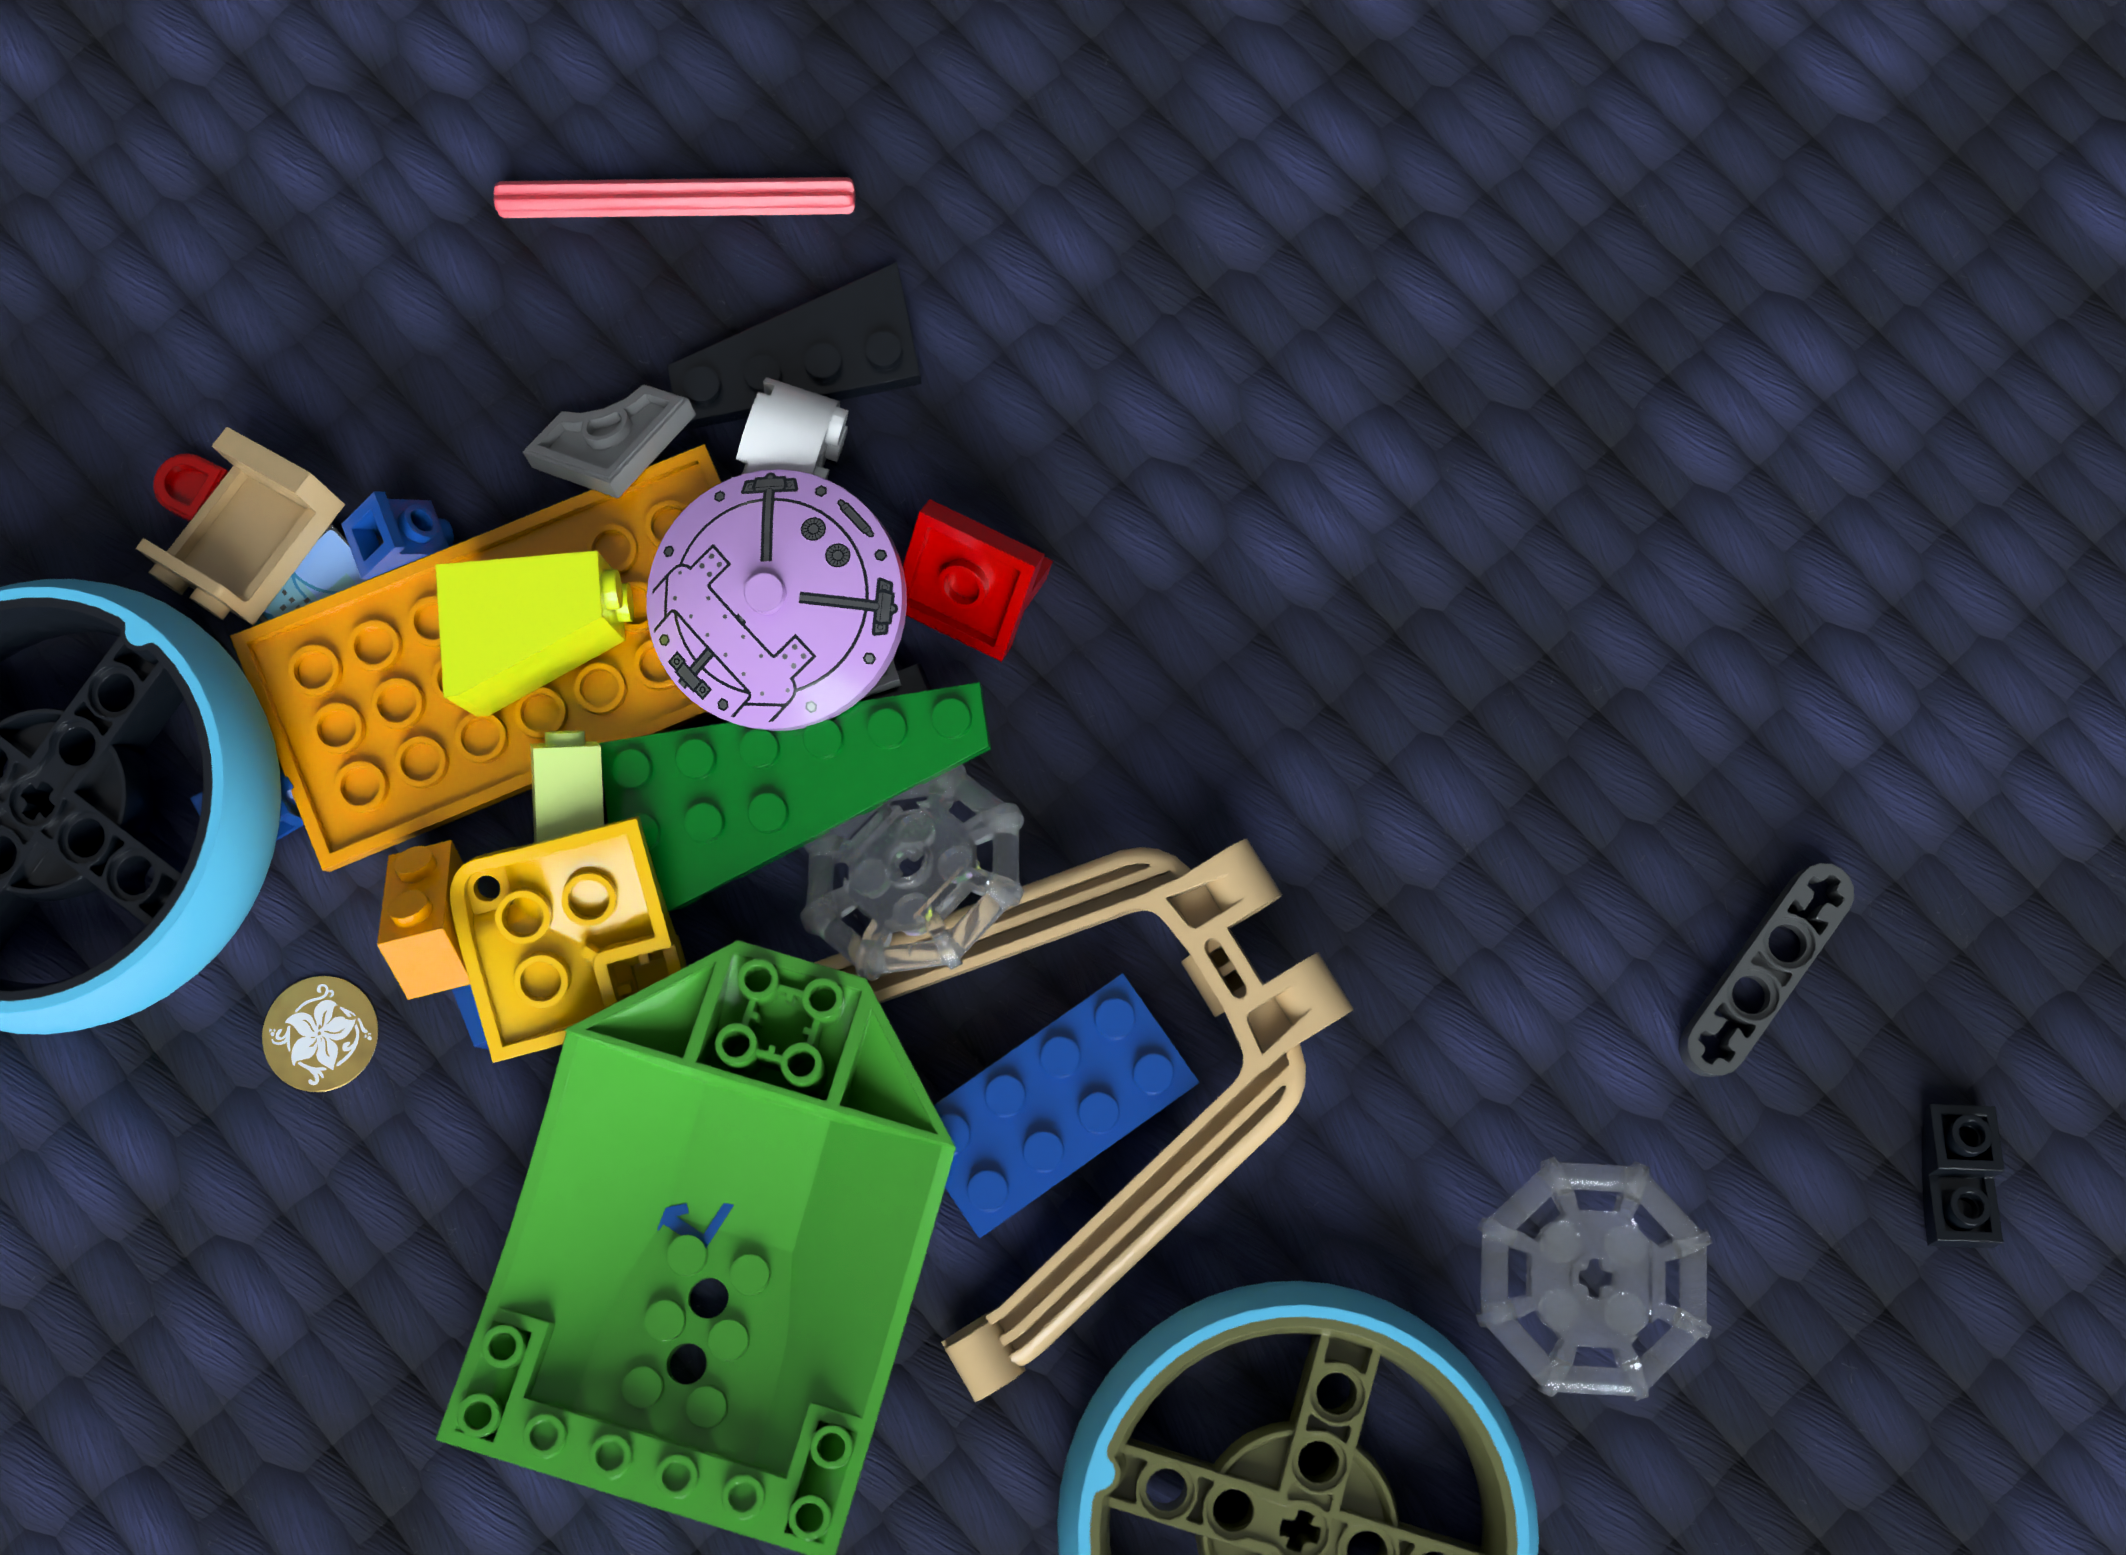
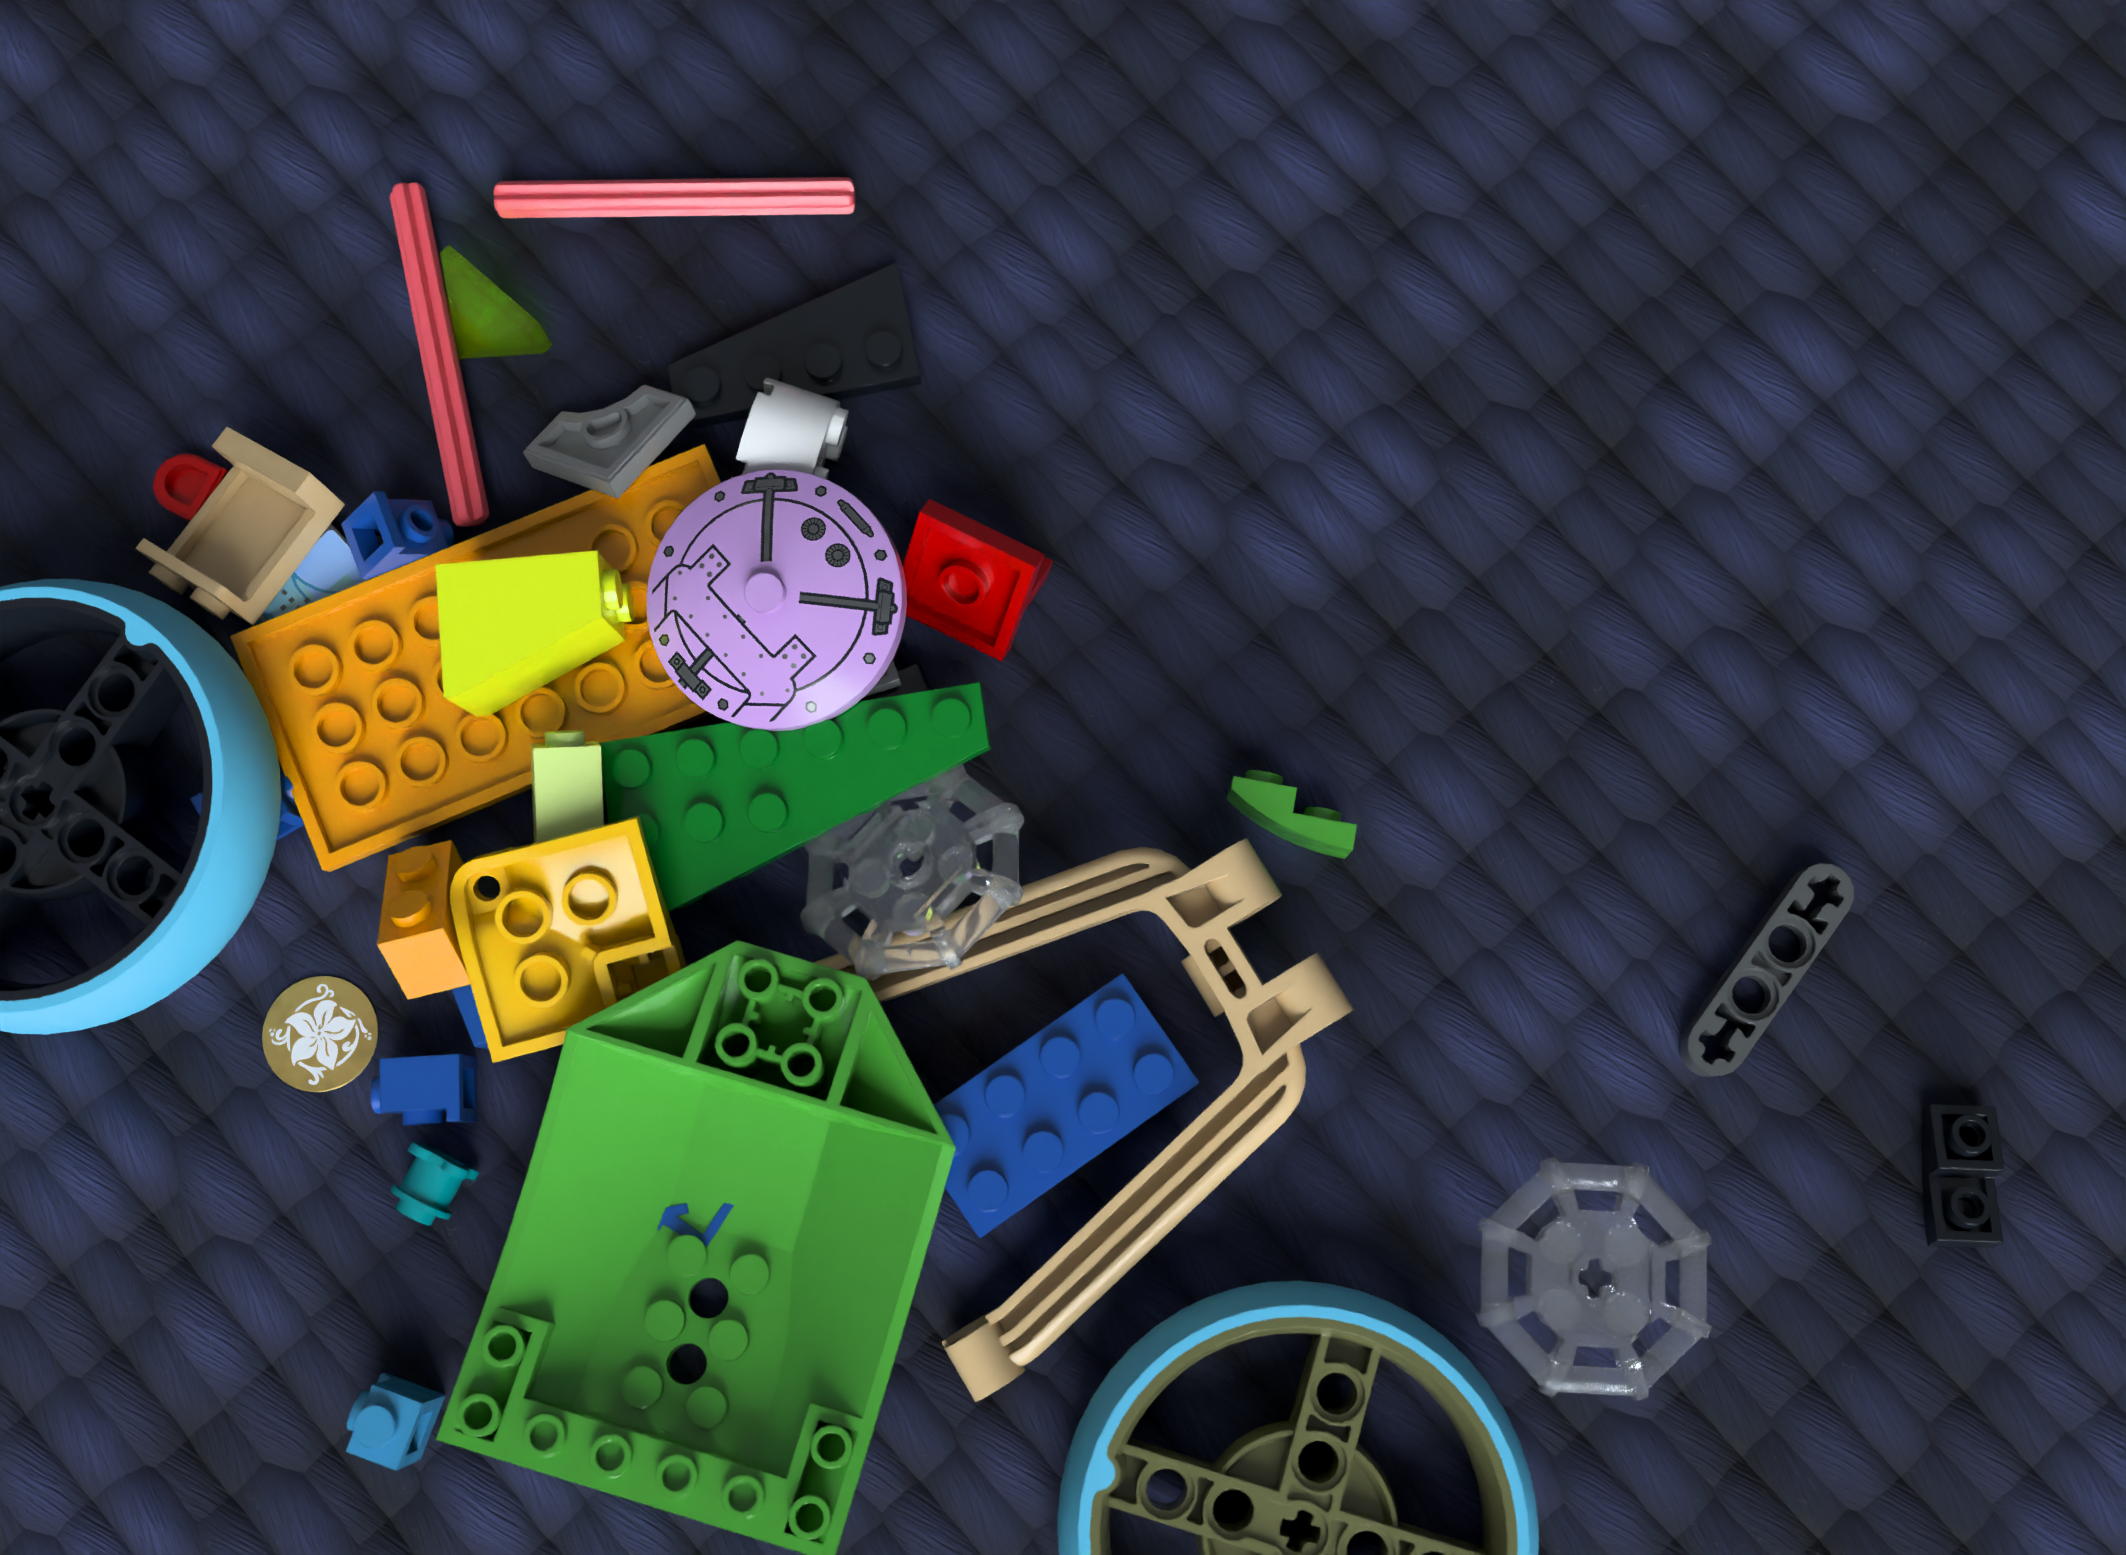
none -> dark azure brick [346,1372,446,1471]
none -> blue brick [371,1054,478,1126]
none -> coral axle [390,182,490,527]
none -> teal brick [390,1141,480,1226]
none -> clear neon green slope [440,245,552,359]
none -> bright green slope [1227,770,1357,859]

